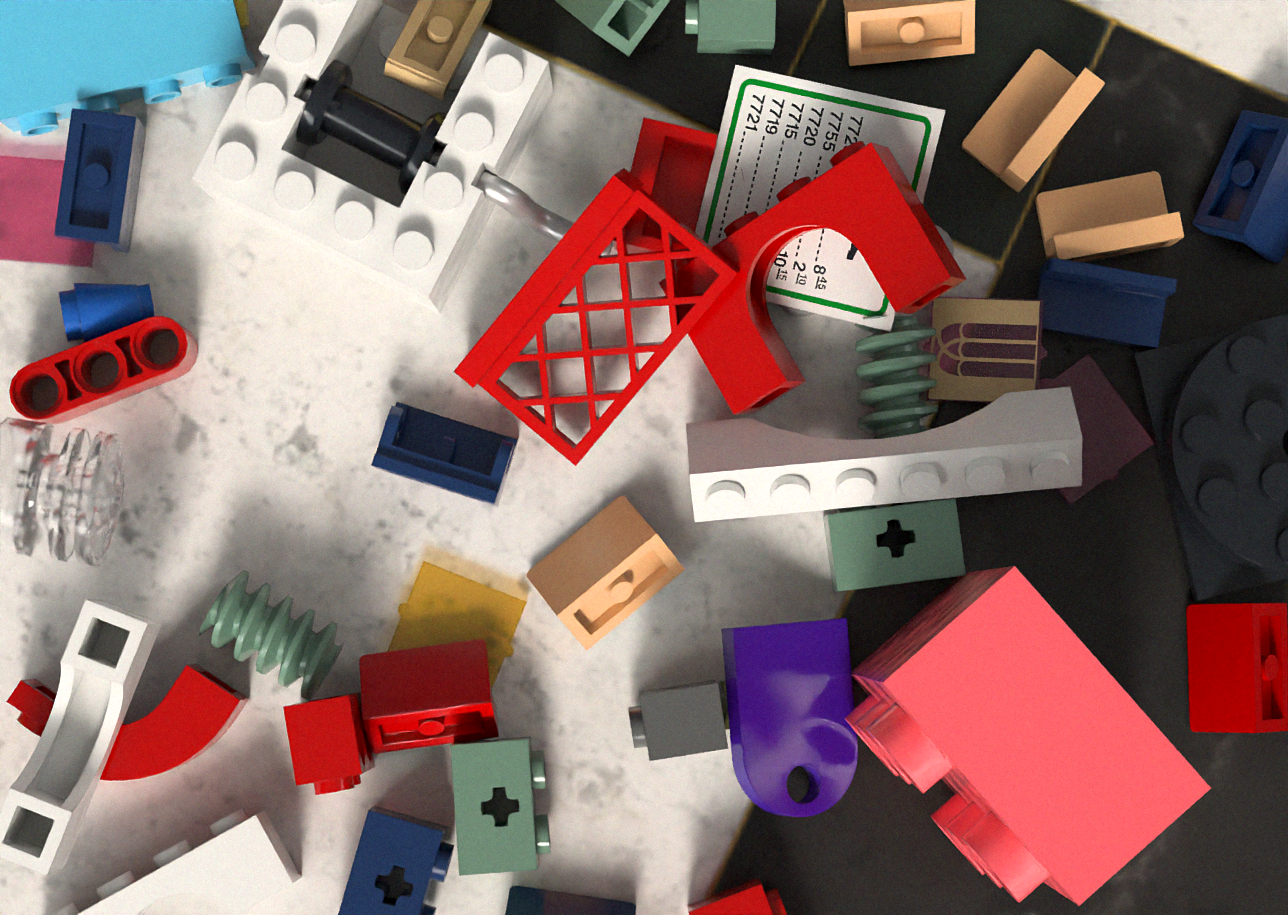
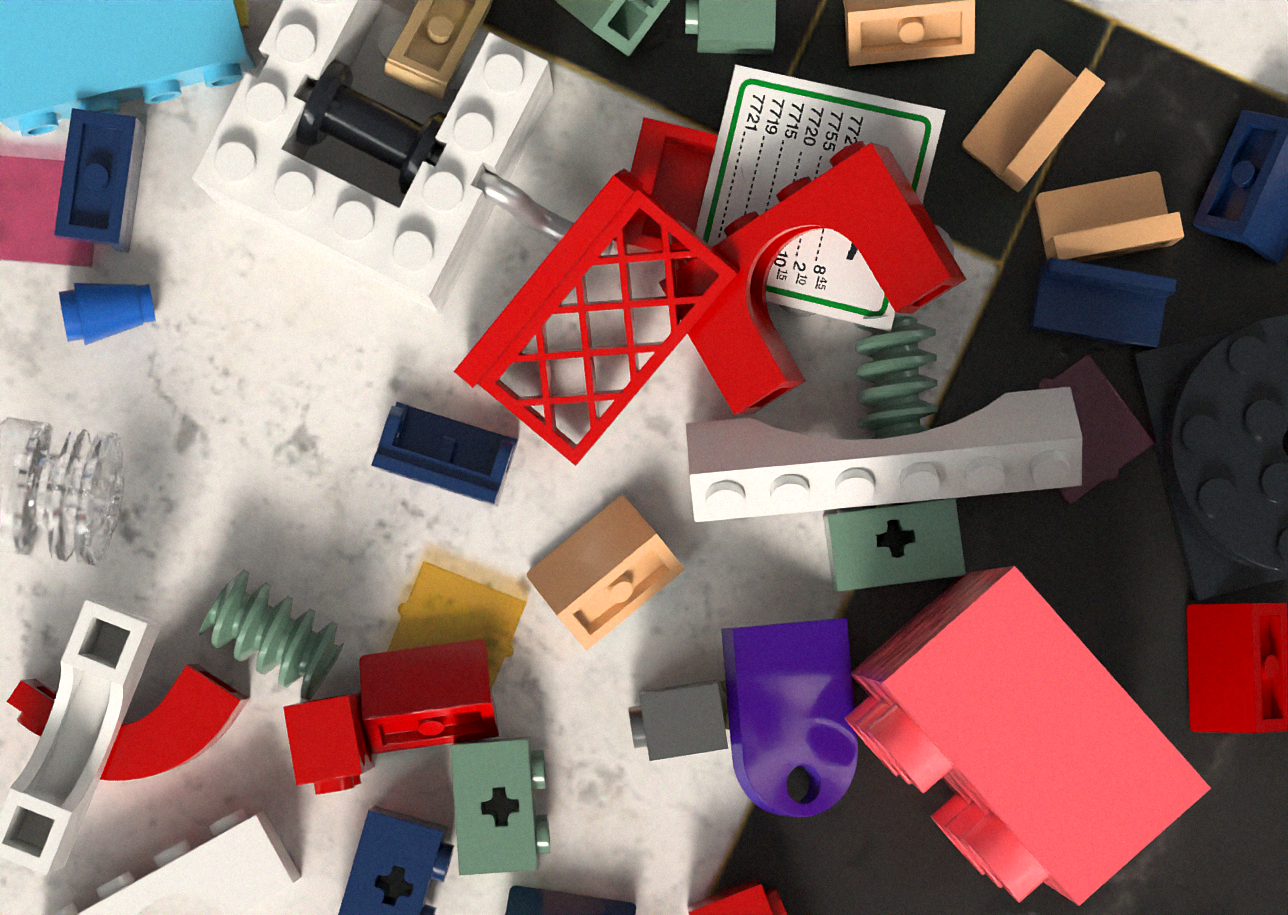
red beam [9,316,198,425] -> none
piece [923,296,1048,404] -> none

